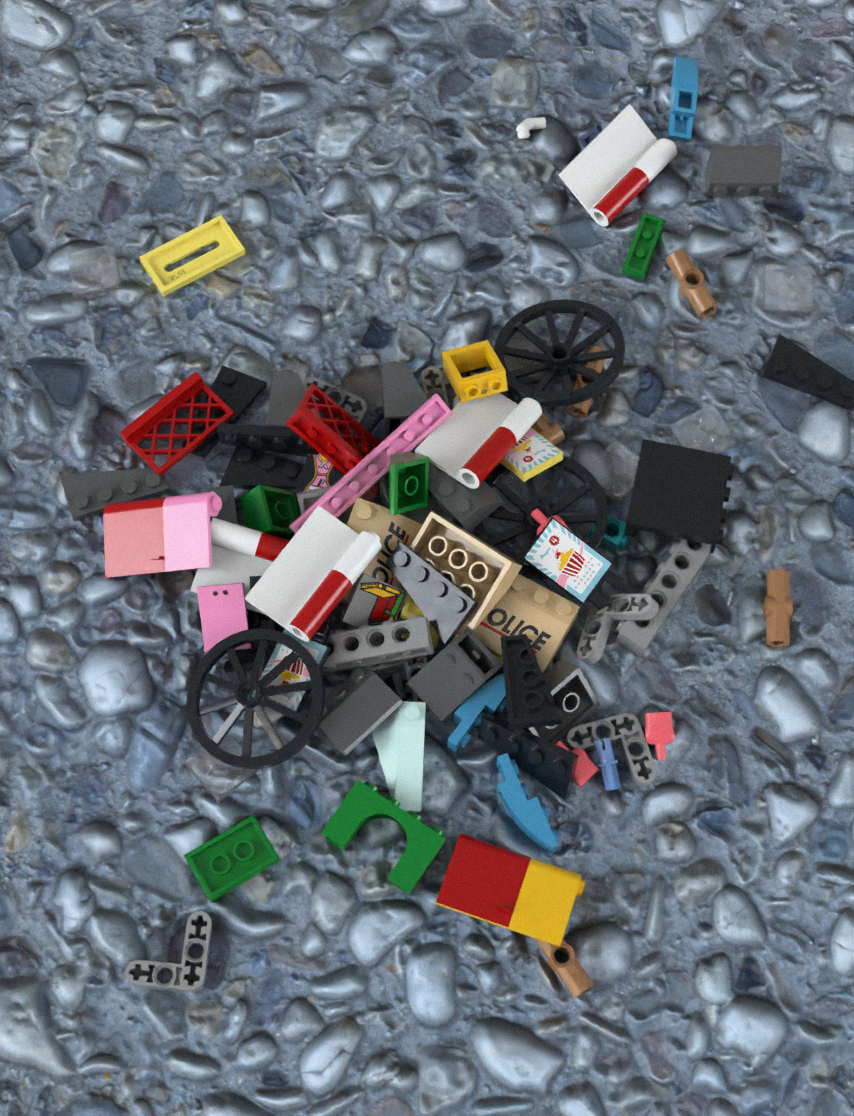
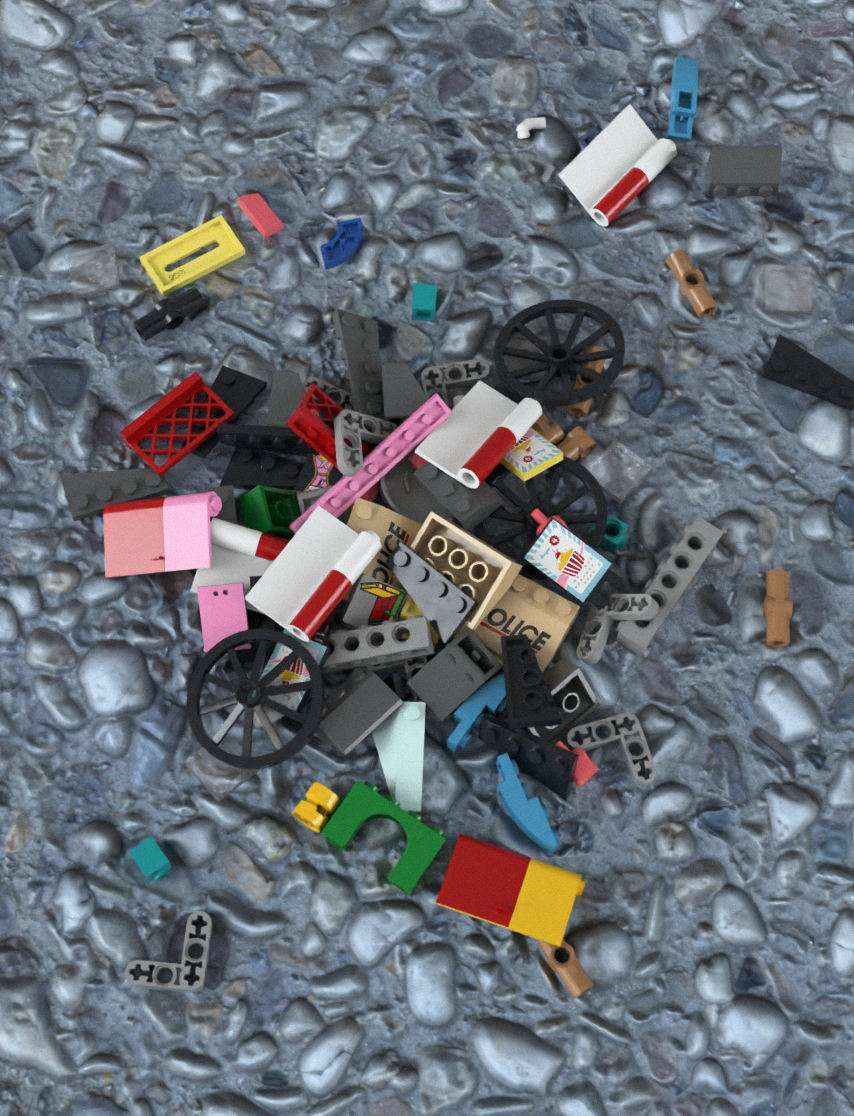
green tile [184,815,281,903] -> none
green slope [389,452,429,515] -> none
yellow window [441,340,508,403] -> none
medium blue axle [594,737,621,791] -> none
green tile [621,213,665,280] -> none
black panel [624,439,734,553] -> none
coral piece [644,712,674,760] -> none
clear plate [670,403,737,454] -> none
none -> teal brick [129,836,172,883]
none -> black piece [133,287,205,341]
none -> coral slope [238,193,284,239]
none -> yellow wheel [292,782,342,833]
none -> blue tile [320,218,362,270]
none -> dark grey wing [332,308,384,446]
none -> light grey beam [334,409,398,477]
none -> teal brick [411,282,437,322]
none -> medium nougat piece [551,426,597,470]

